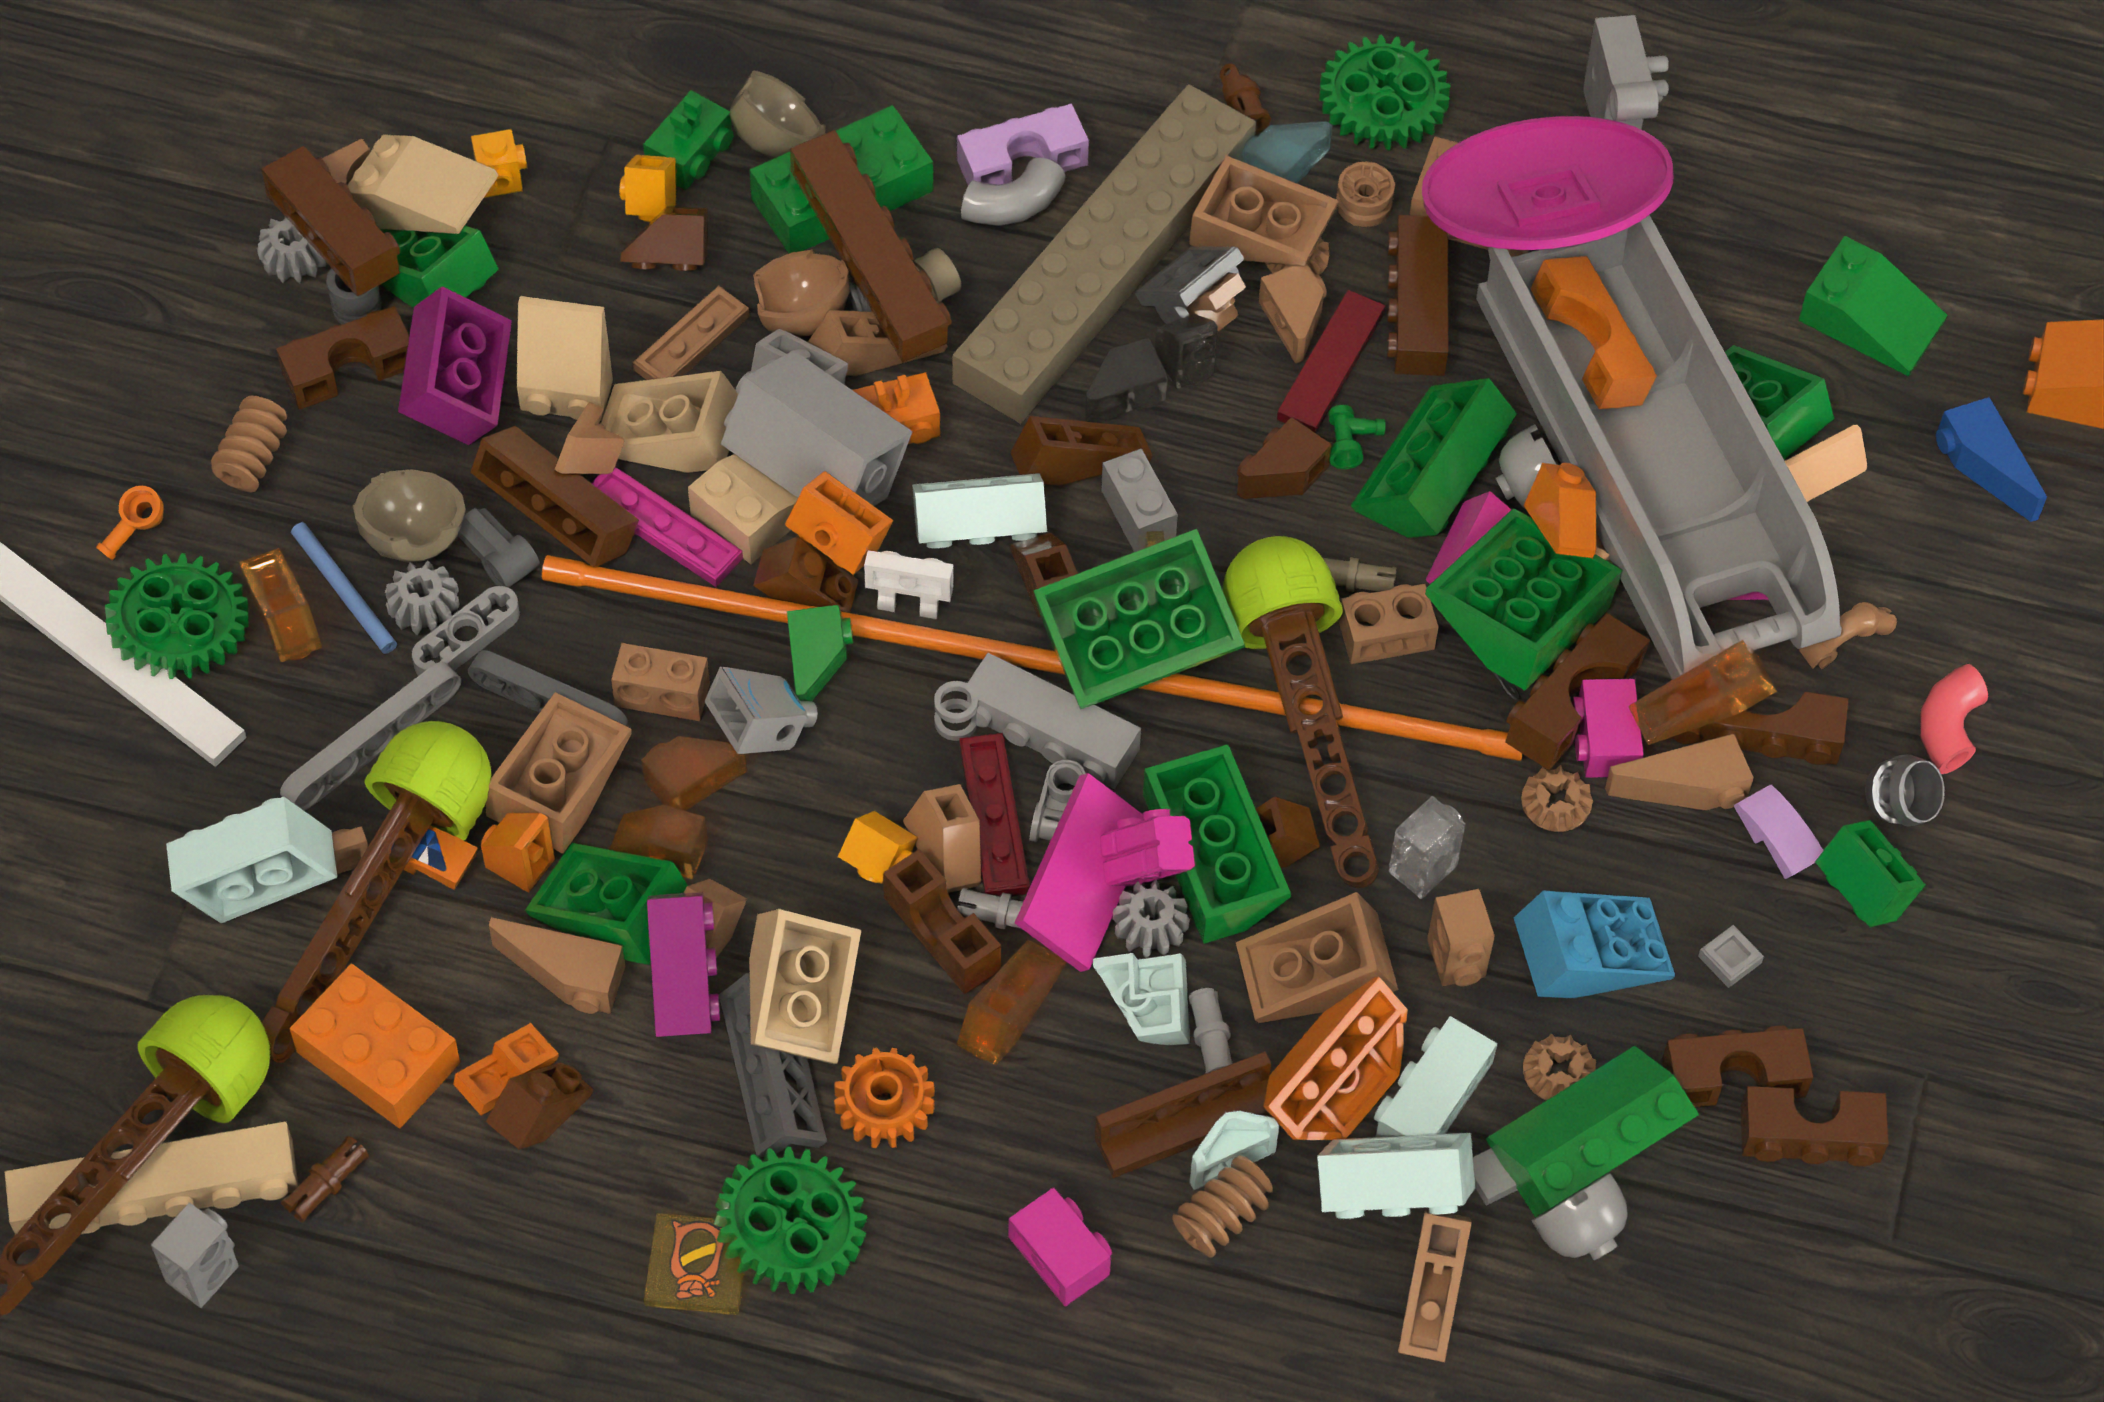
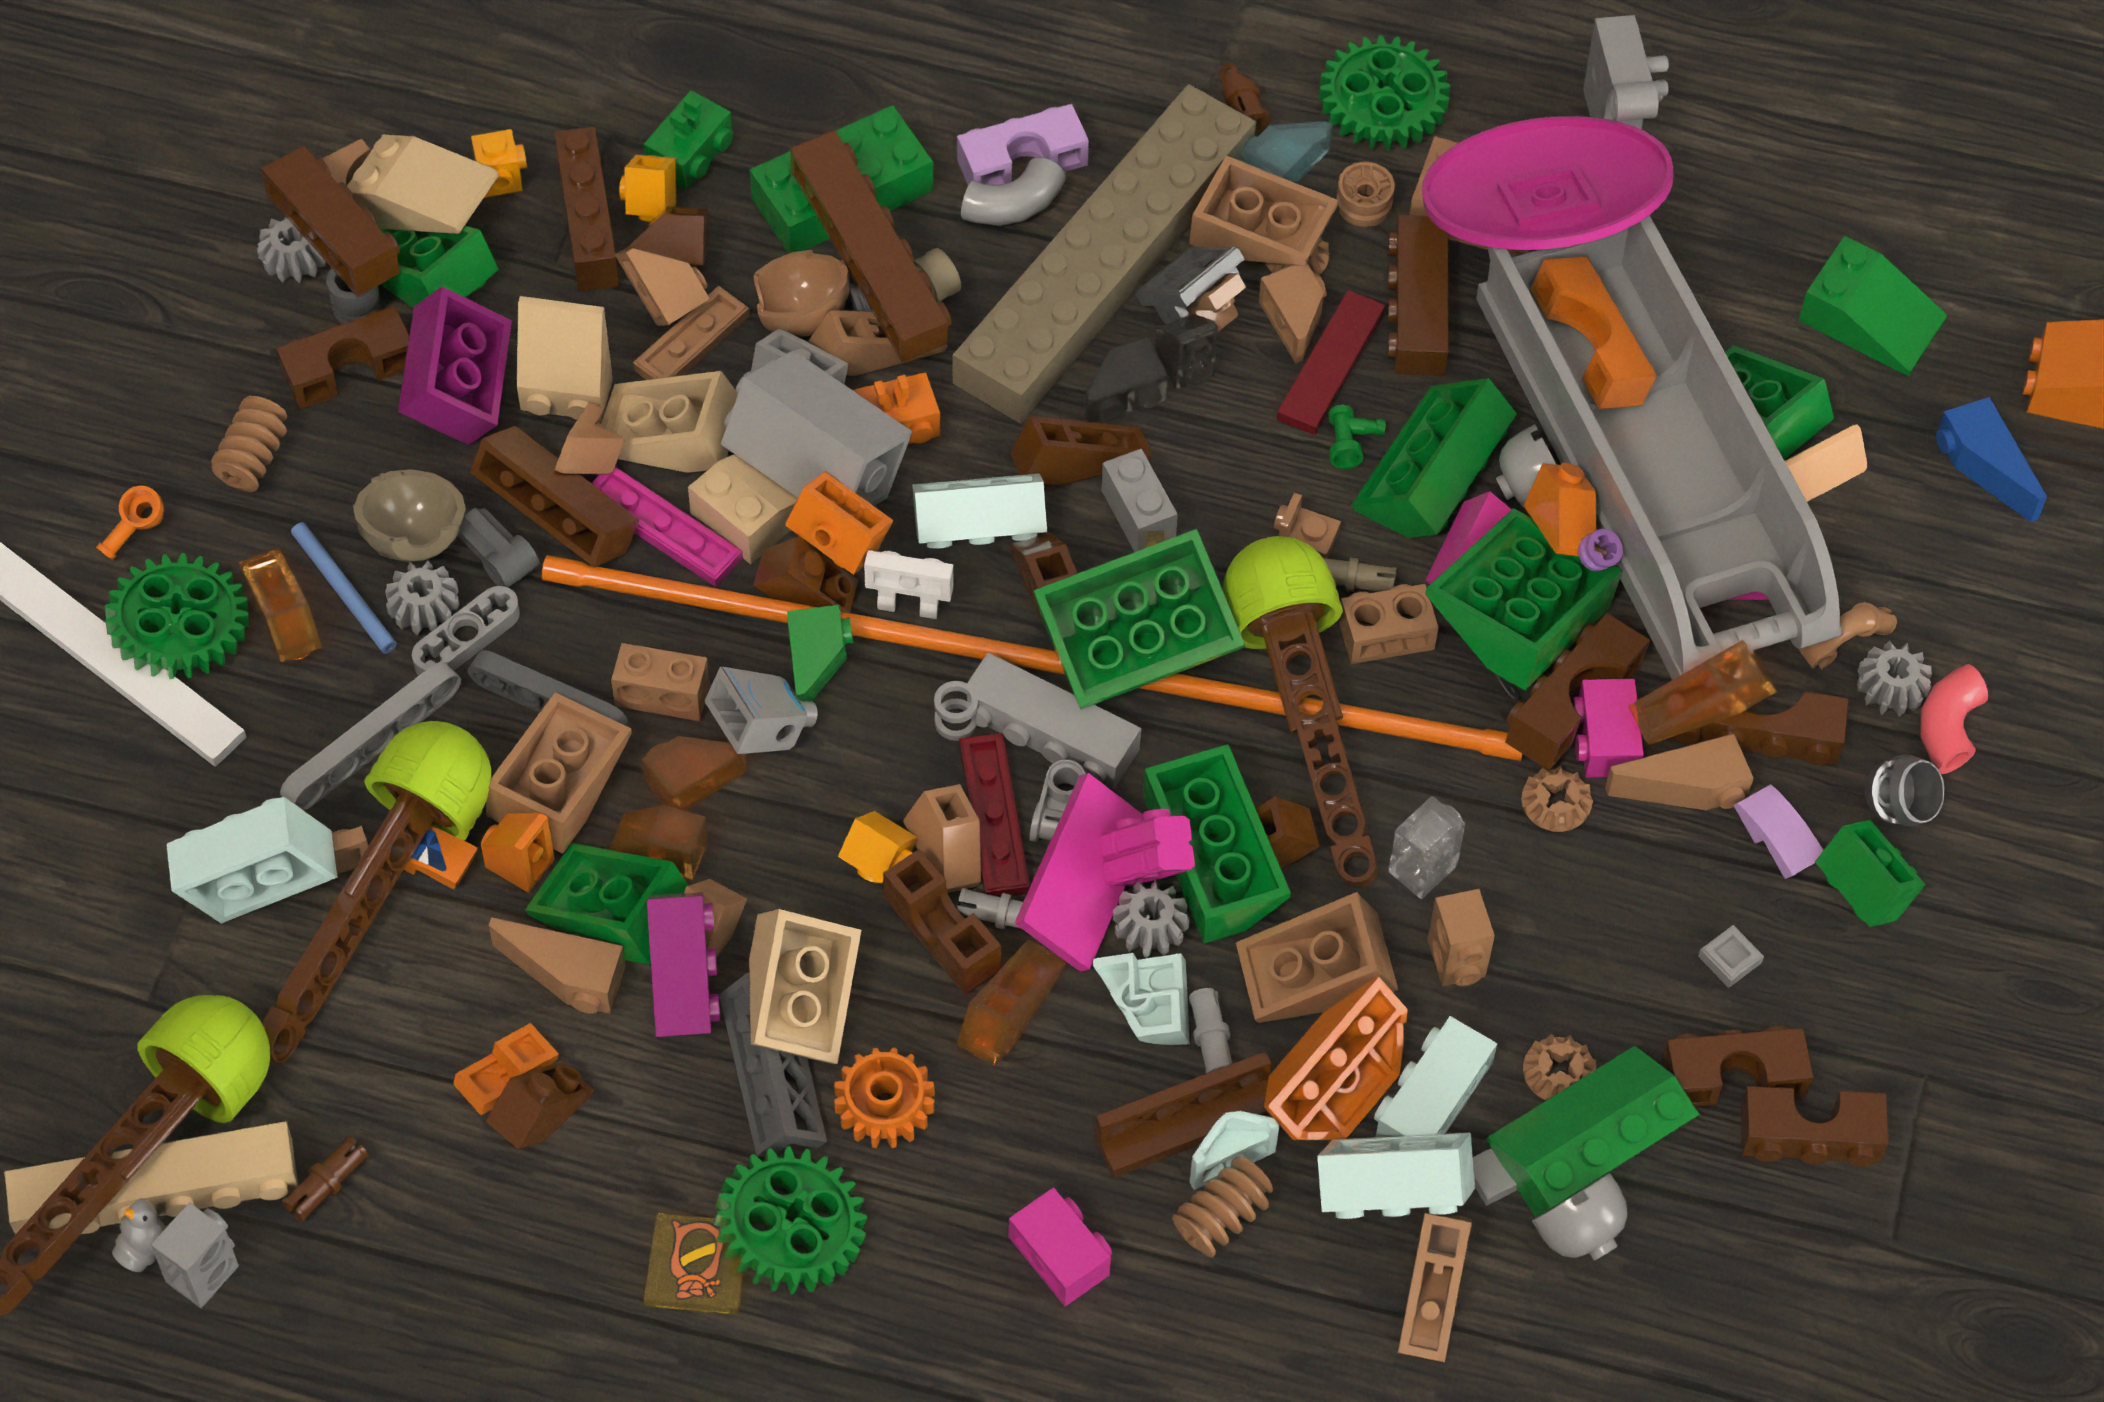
orange brick [289,963,461,1129] -> none
dark tan cylinder [730,71,826,158] -> none
reddish brown slope [1237,417,1332,499] -> none
dark azure slope [1514,891,1675,998] -> none
none -> light grey animal [112,1198,167,1272]
none -> reddish brown brick [554,126,619,292]
none -> medium nougat slope [615,248,710,326]
none -> medium nougat bracket [1274,492,1341,558]
none -> medium lavender bush [1578,529,1623,572]
none -> light grey gear [1857,640,1932,717]

